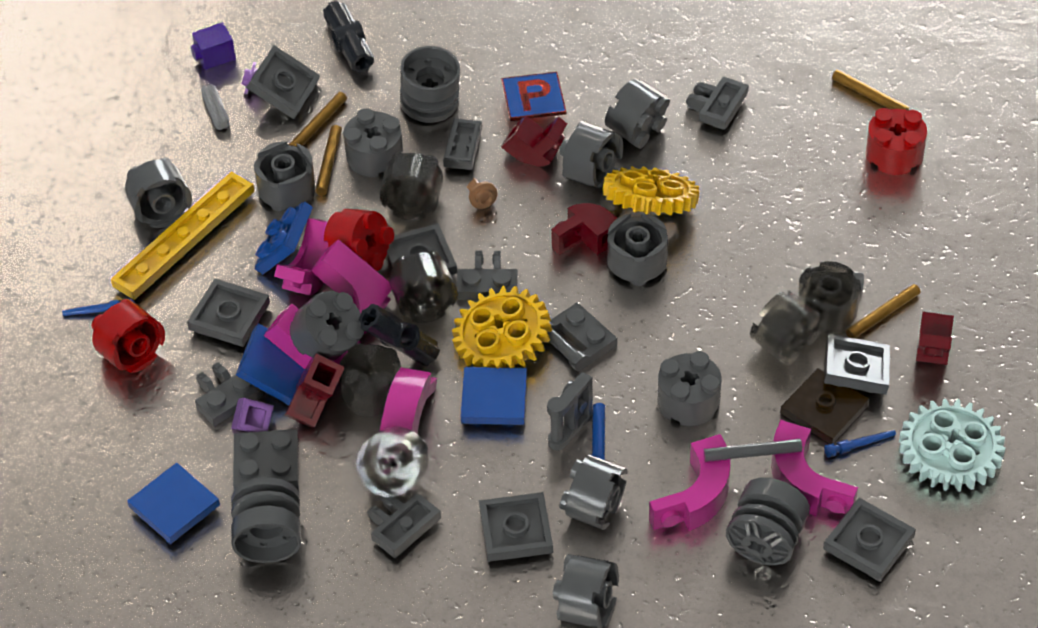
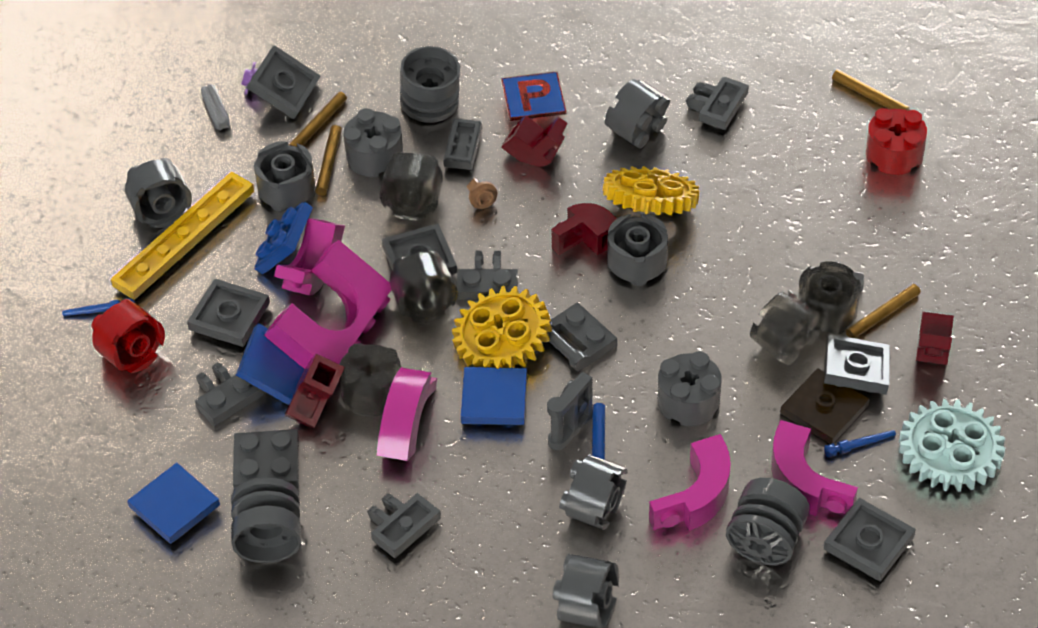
dark purple brick [190,22,236,70] -> none
medium lavender slope [231,398,274,432] -> none
dark grey brick [290,291,364,361] -> none
black piece [323,0,374,73] -> none
red brick [324,208,394,271] -> none
clear smoke brick [356,426,429,497] -> none
black piece [359,304,440,366] -> none
dark grey plate [479,492,553,562] -> none
dark grey brick [560,122,623,189] -> none
dark grey bar [704,439,802,462] -> none

